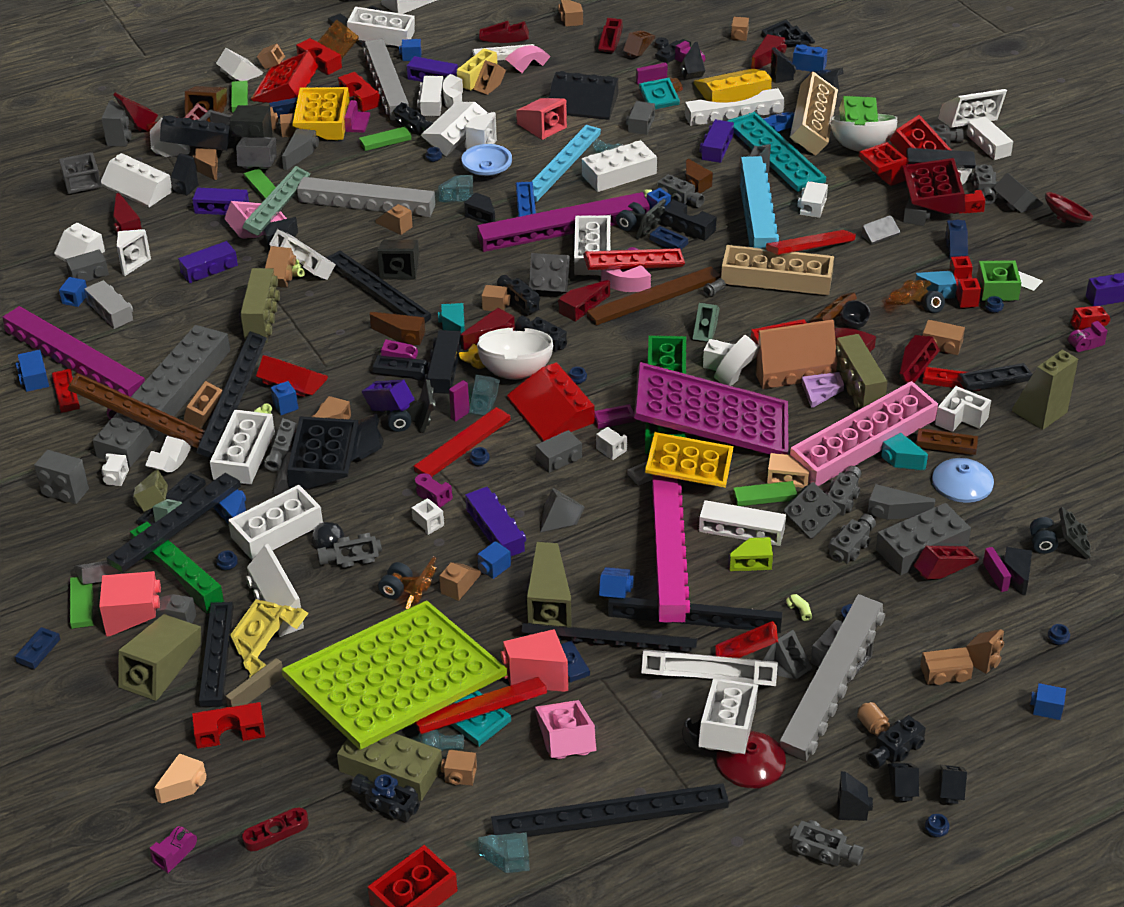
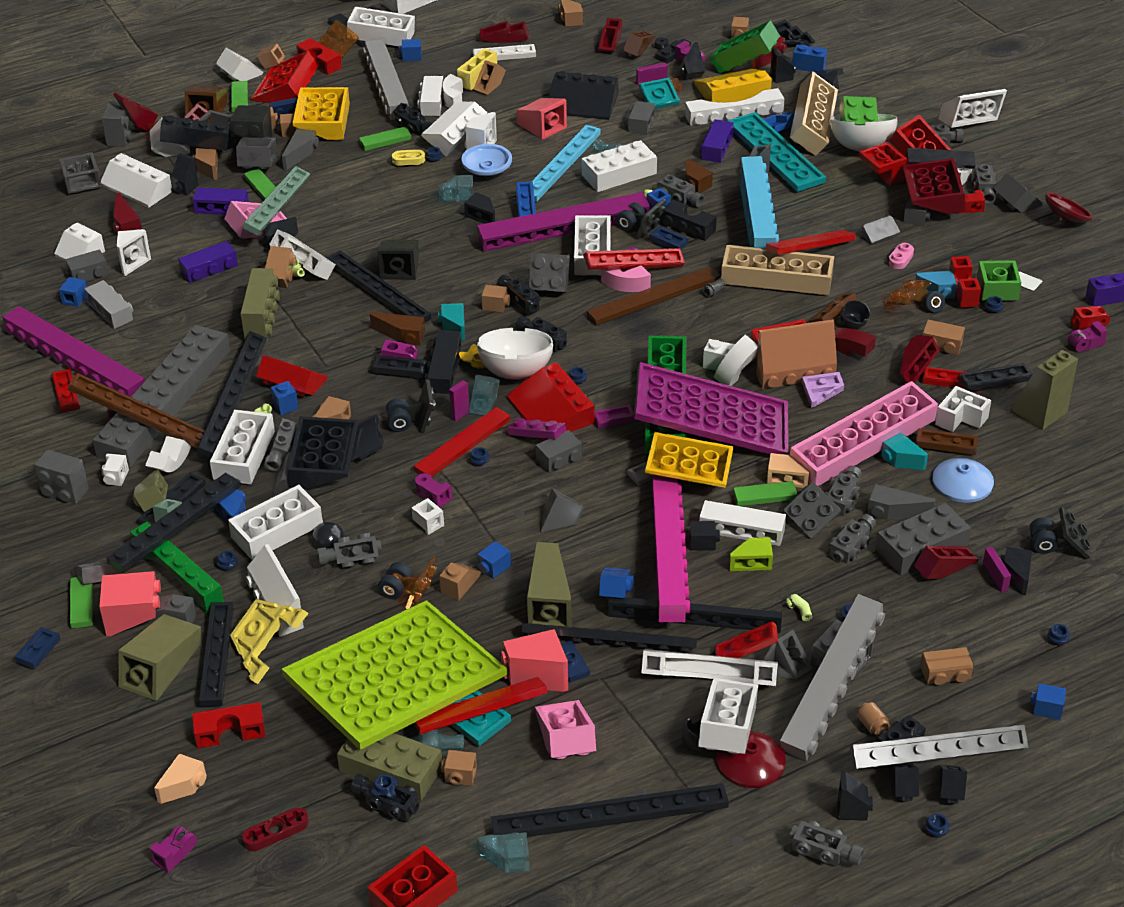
blue brick [16,350,49,392] -> none
medium nougat brick [184,381,222,429] -> none
dark tan tile [226,658,283,707] -> none
light grey brick [297,177,435,217] -> none
red arch [338,72,380,112] -> none
magenta panel [344,100,371,133] -> none
dark purple brick [361,380,415,412] -> none
medium nougat slope [375,204,413,235] -> none
dark purple brick [407,56,458,82] -> none
dark red slope [460,308,515,350] -> none
dark purple brick [465,487,526,557] -> none
bright pink brick [505,45,551,73] -> none
dark red slope [558,280,610,322] -> none
white brick [596,427,627,460] -> none
sand green slope [693,303,720,342] -> none
white brick [798,181,828,218] -> none
olive brick [836,334,888,410] -> none
dark blue slope [945,220,968,259] -> none
medium nougat slope [966,629,1004,674] -> none
white brick [967,117,1013,160] -> none
none -> light yellow plate [392,150,425,166]
none -> magenta plate [507,418,566,439]
none -> black brick [689,521,720,551]
none -> green brick [710,20,780,74]
none -> plate [850,725,1029,770]
none -> bright pink plate [889,243,914,269]

